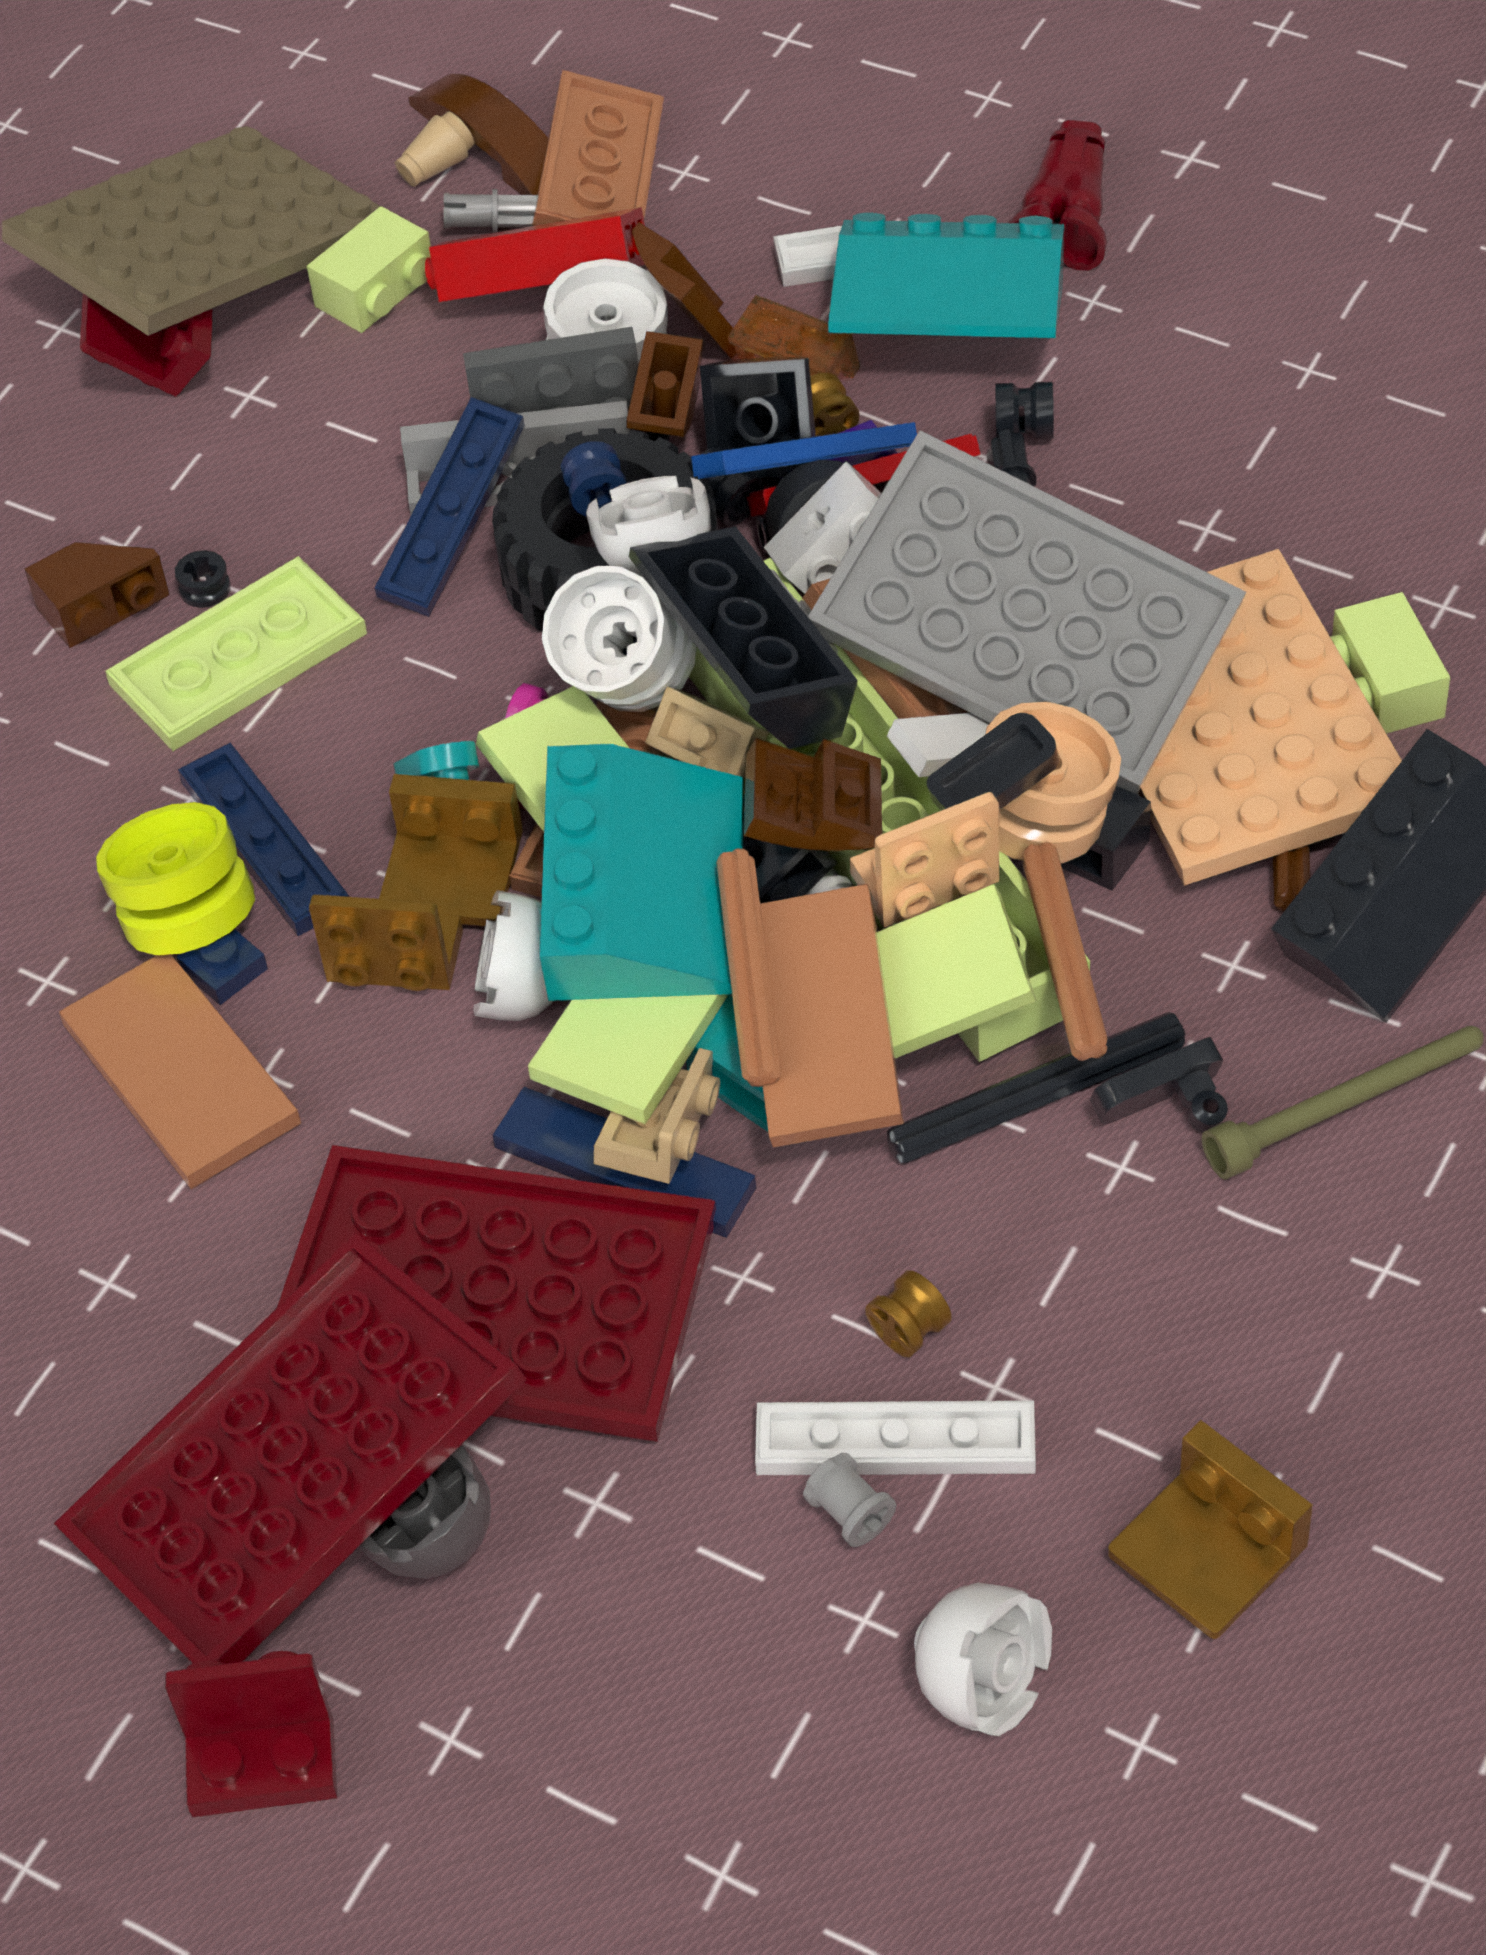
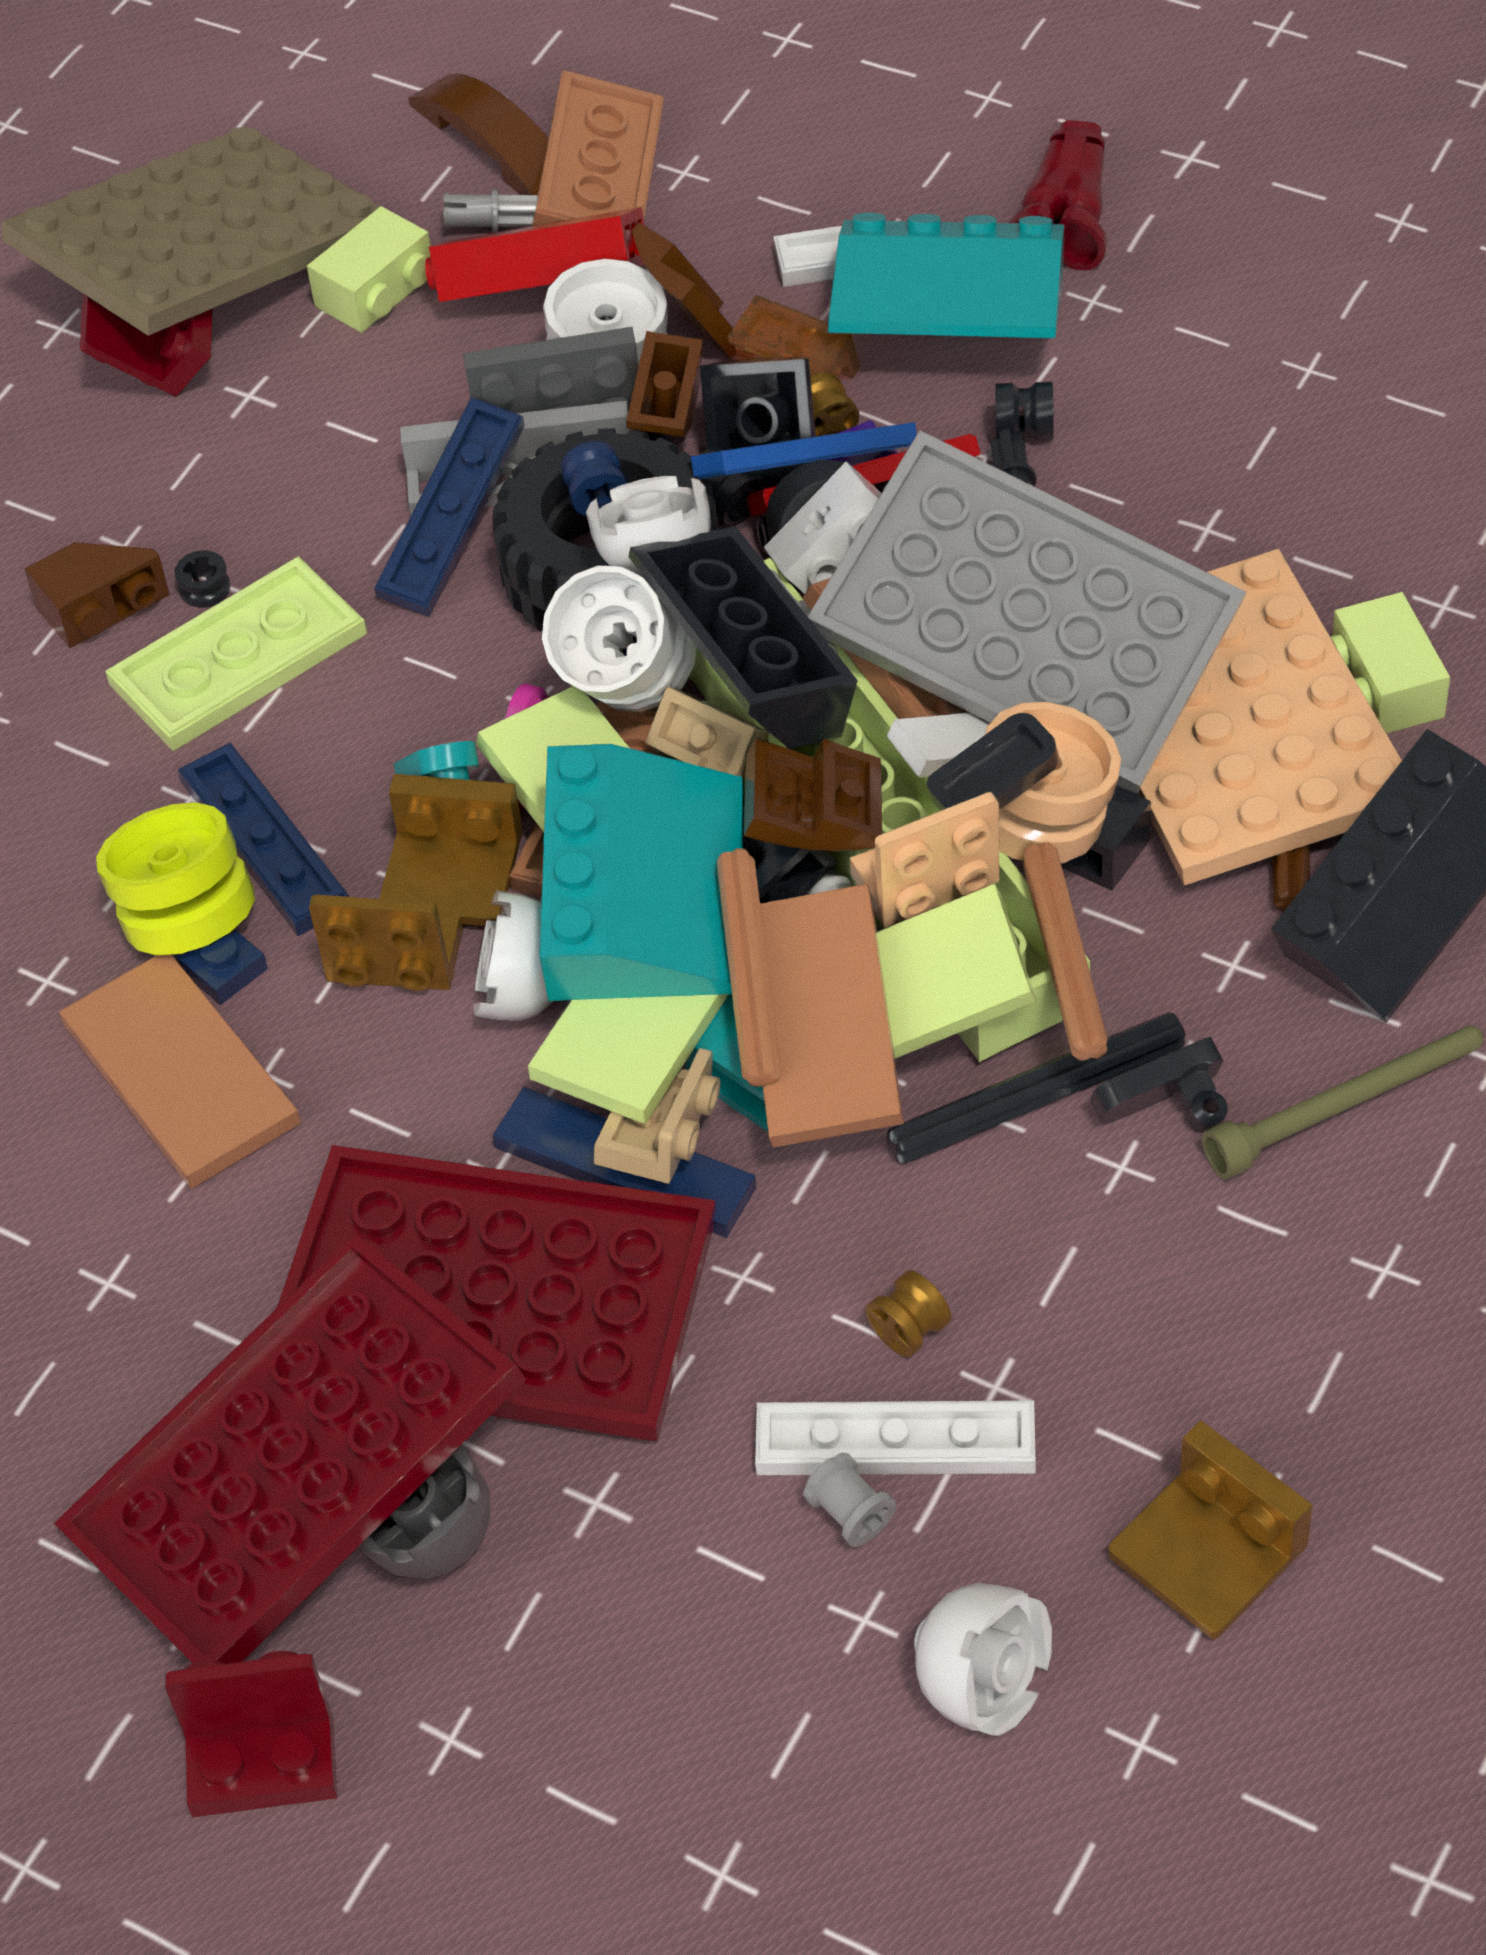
tan cone [395,112,474,187] -> none

